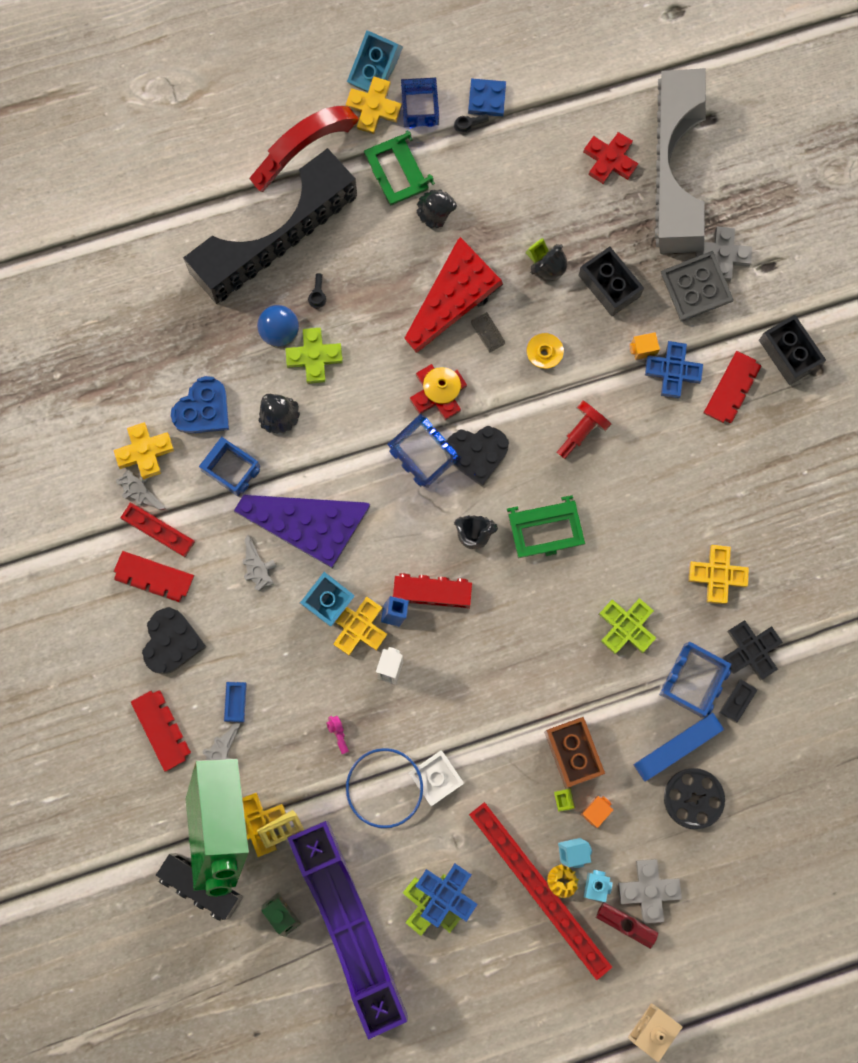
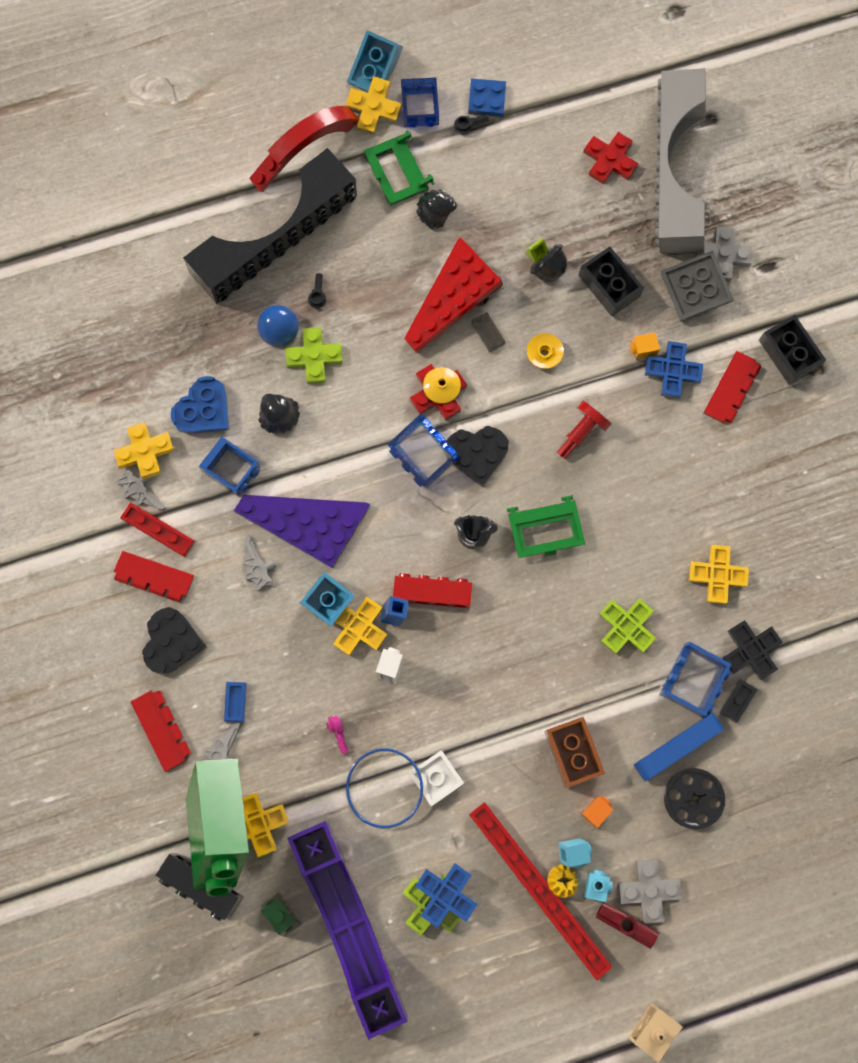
light yellow slope [257,810,304,848] -> none
lime slope [554,788,575,812] -> none

